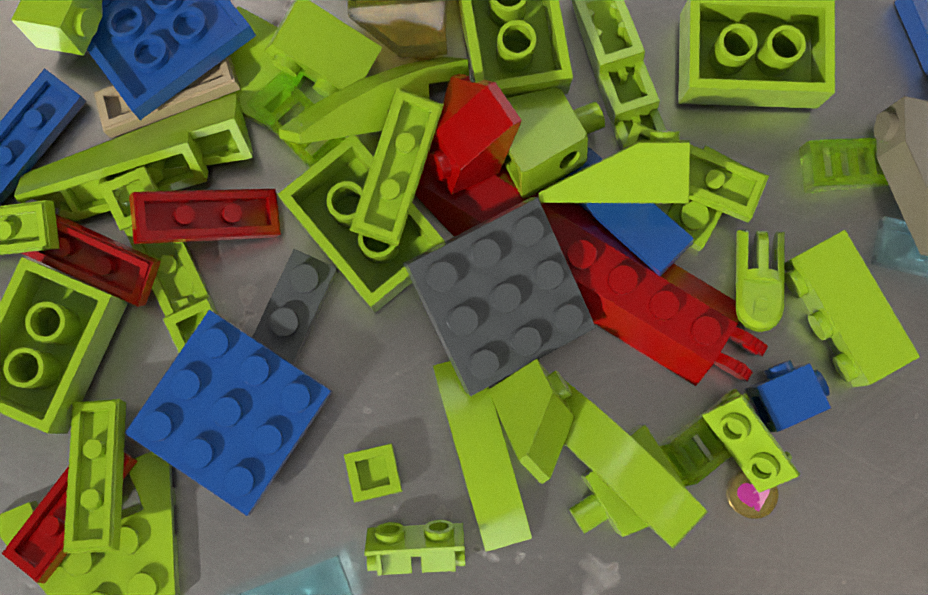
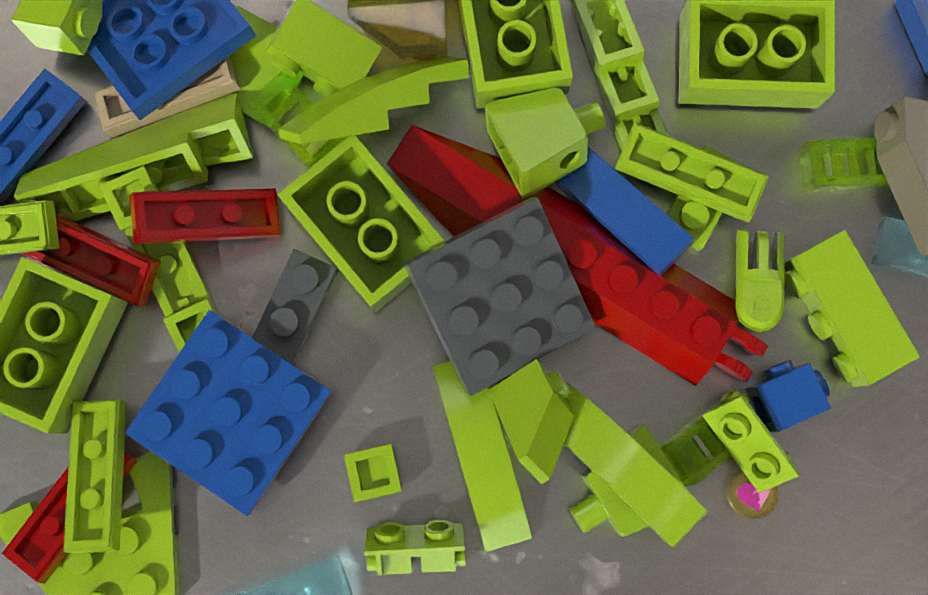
lime tile [349,88,444,246] -> none
red slope [427,74,522,195] -> none
lime slope [539,131,690,203] -> none

